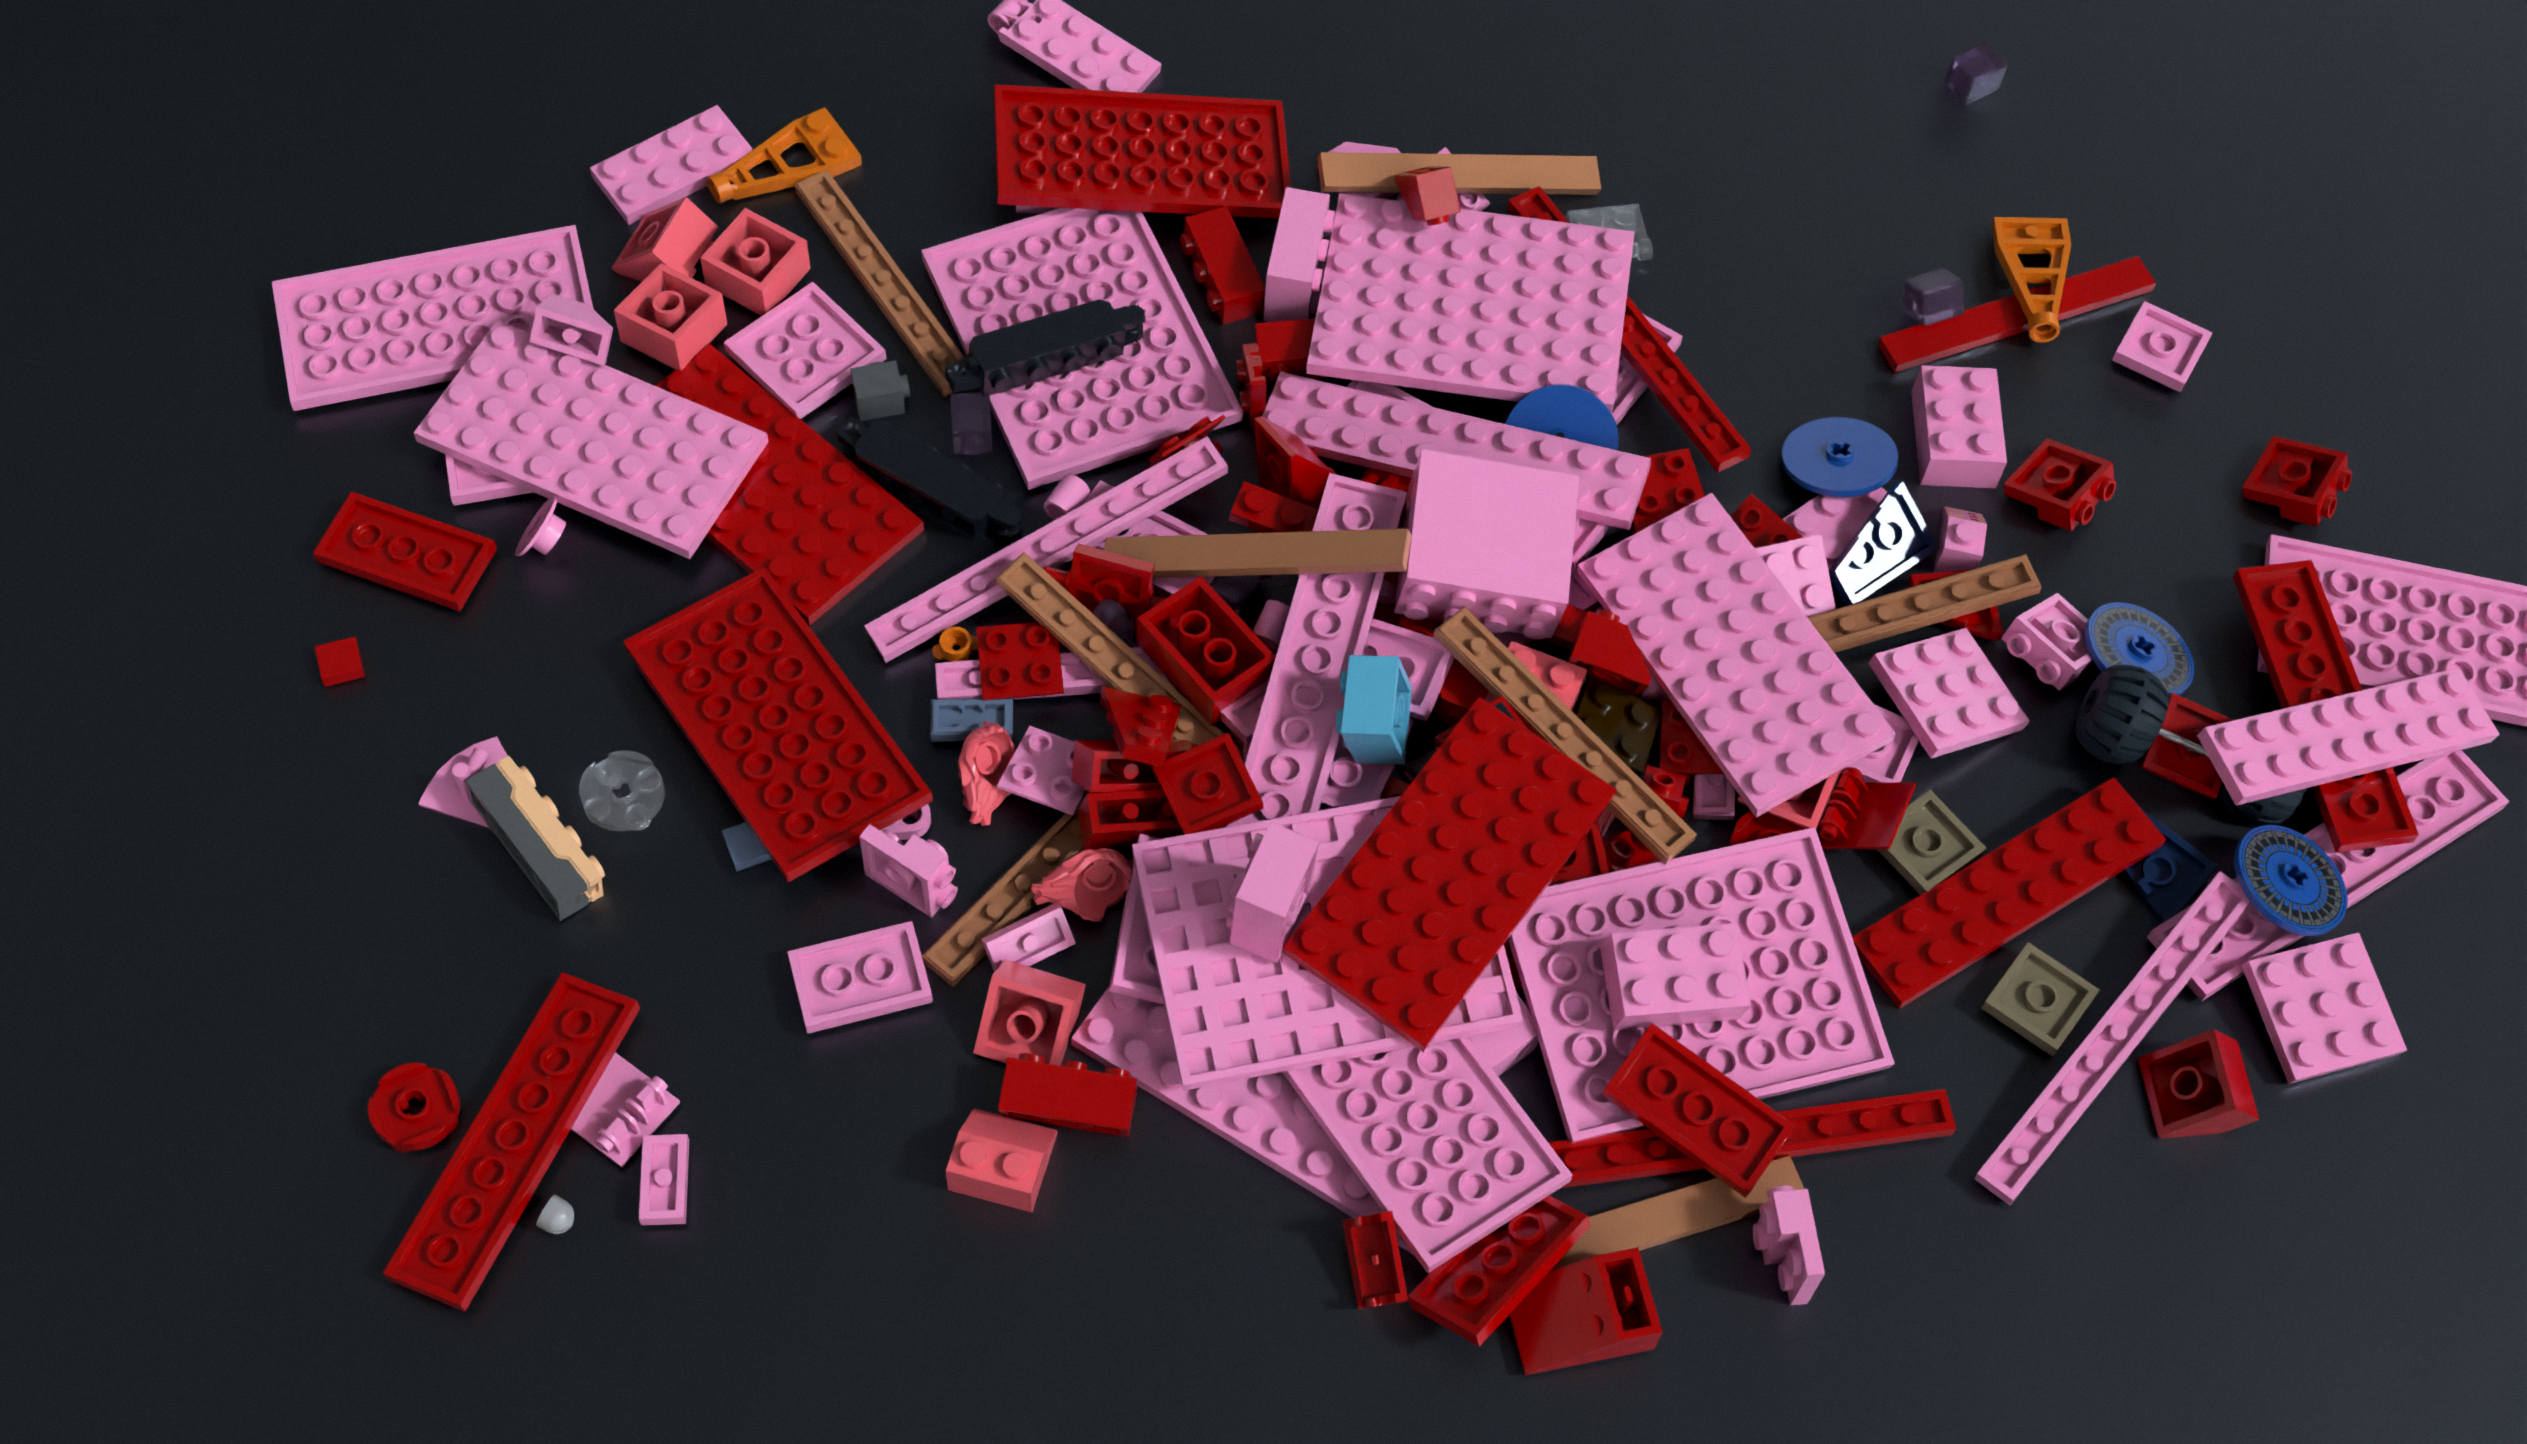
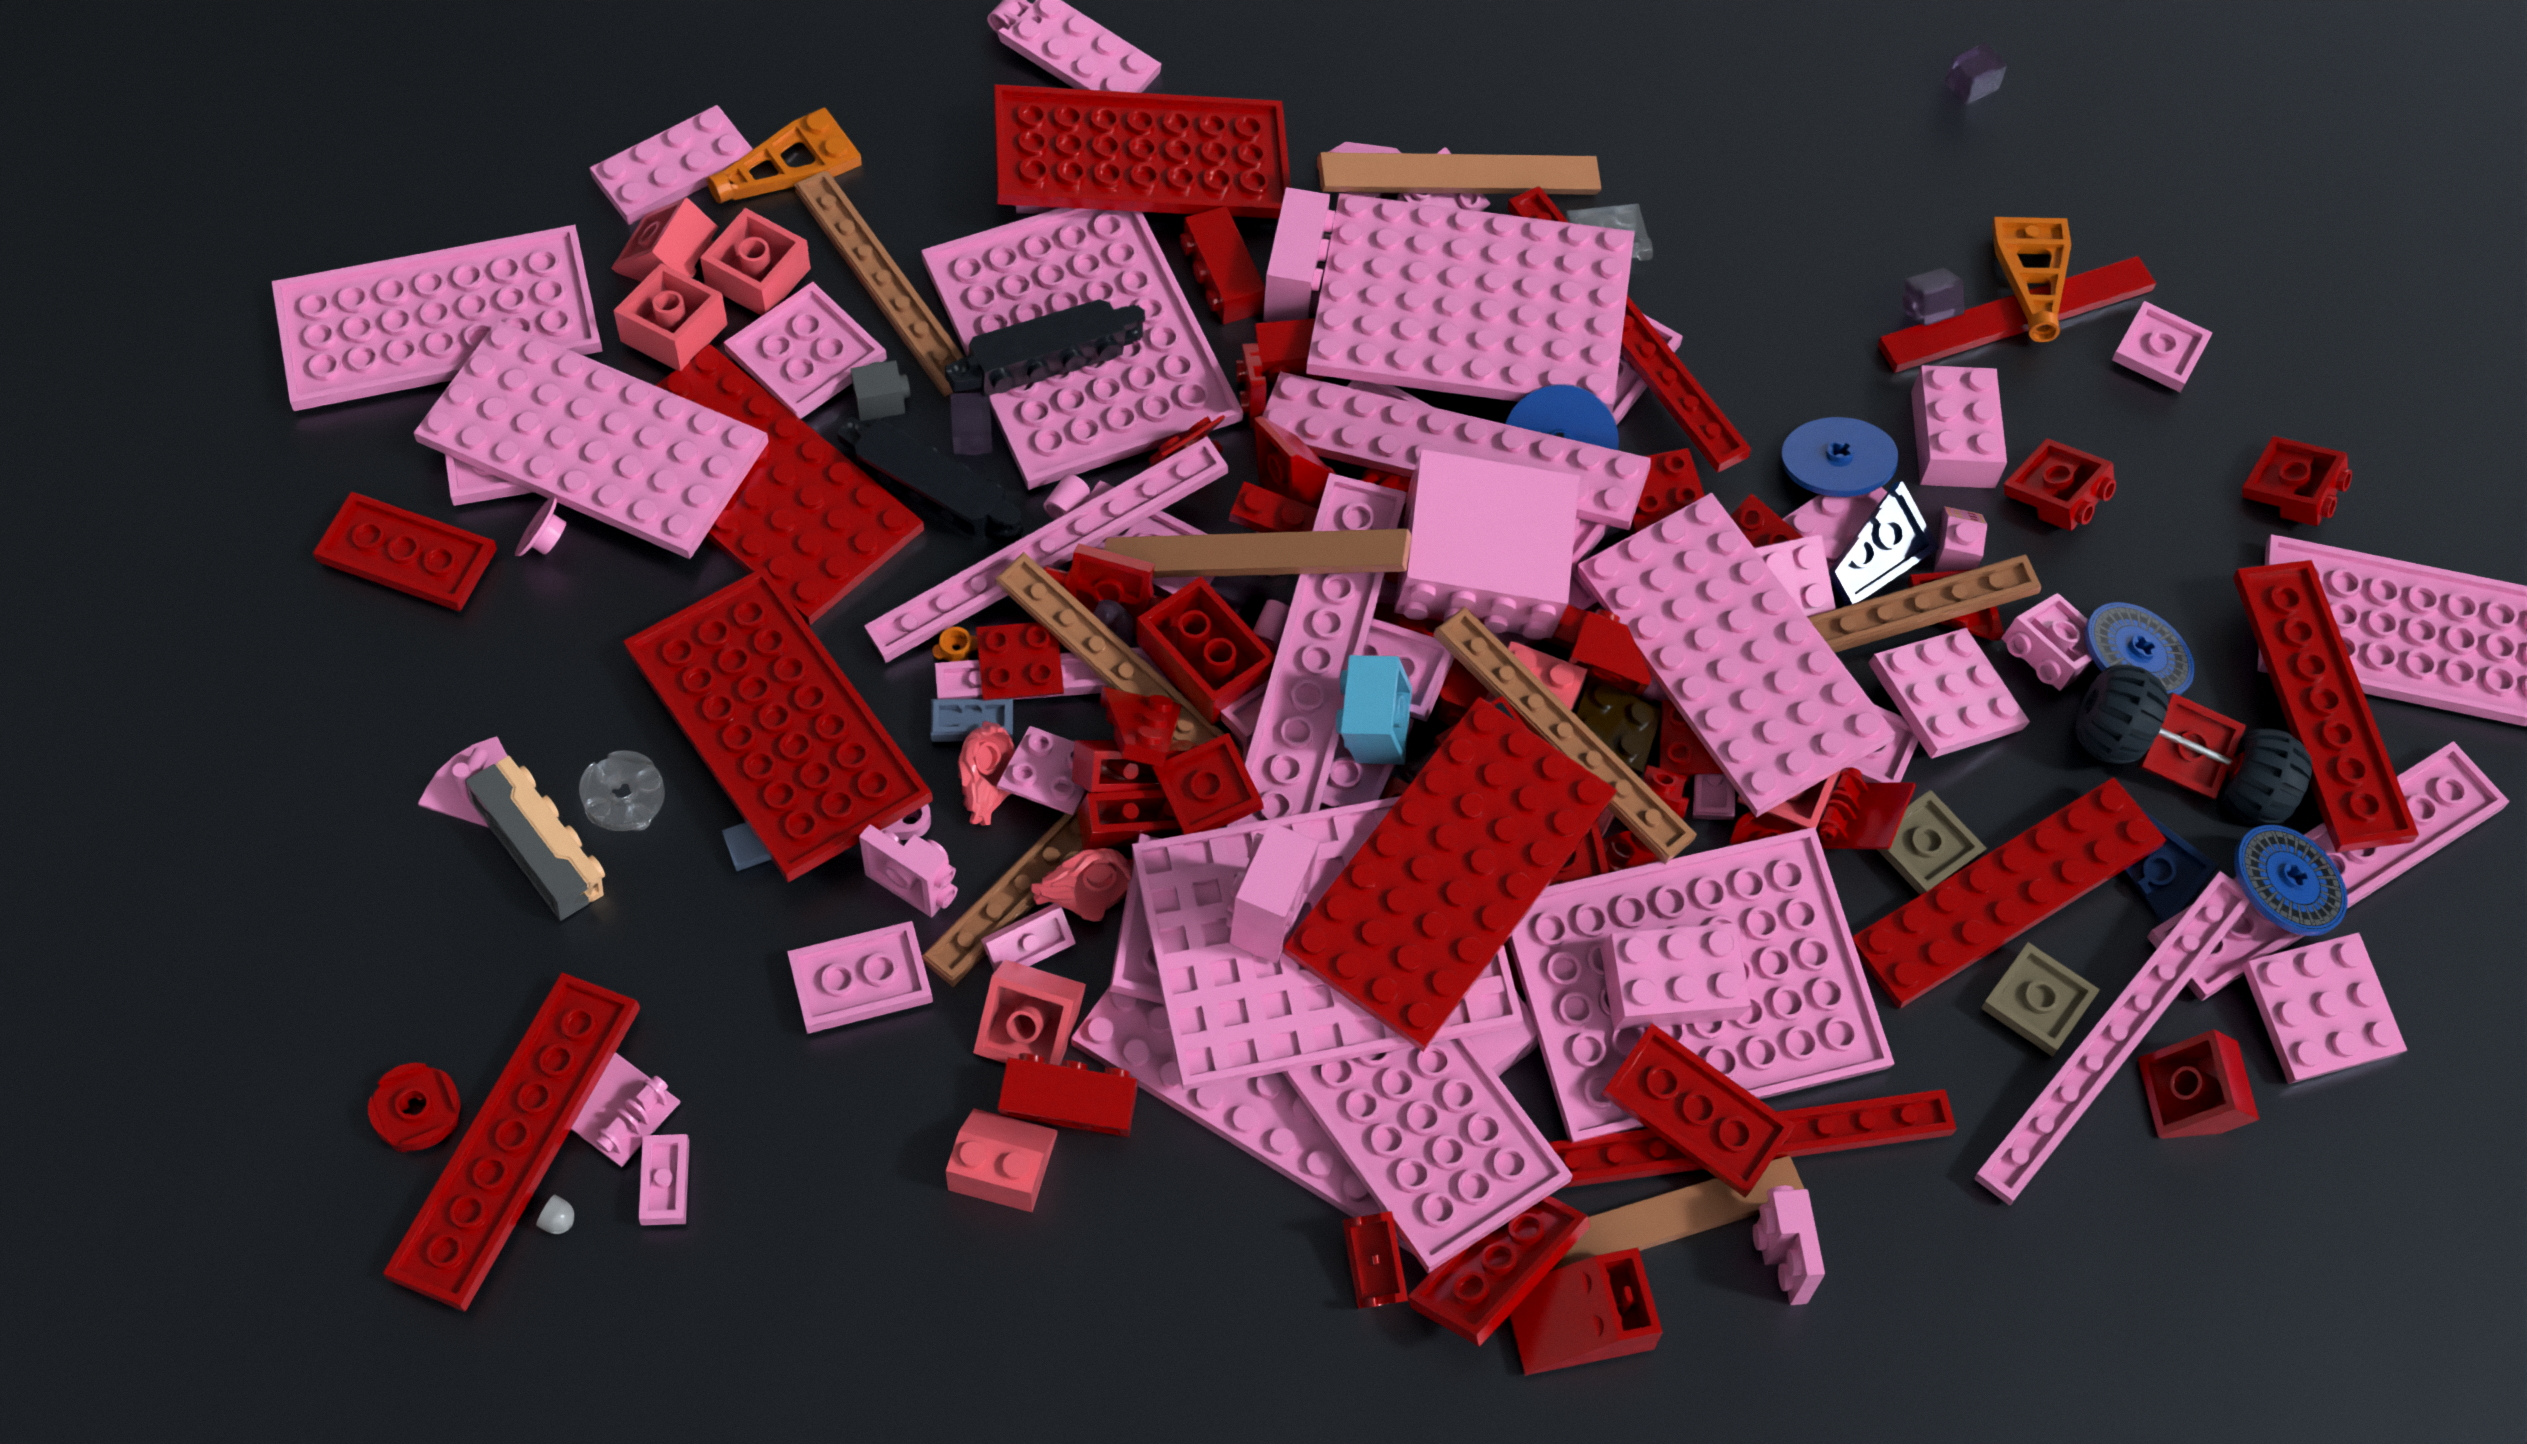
red tile [314,637,365,687] -> none
bright pink slope [529,293,613,366] -> none
slope [1394,166,1460,226] -> none
bright pink plate [2197,668,2500,806] -> none

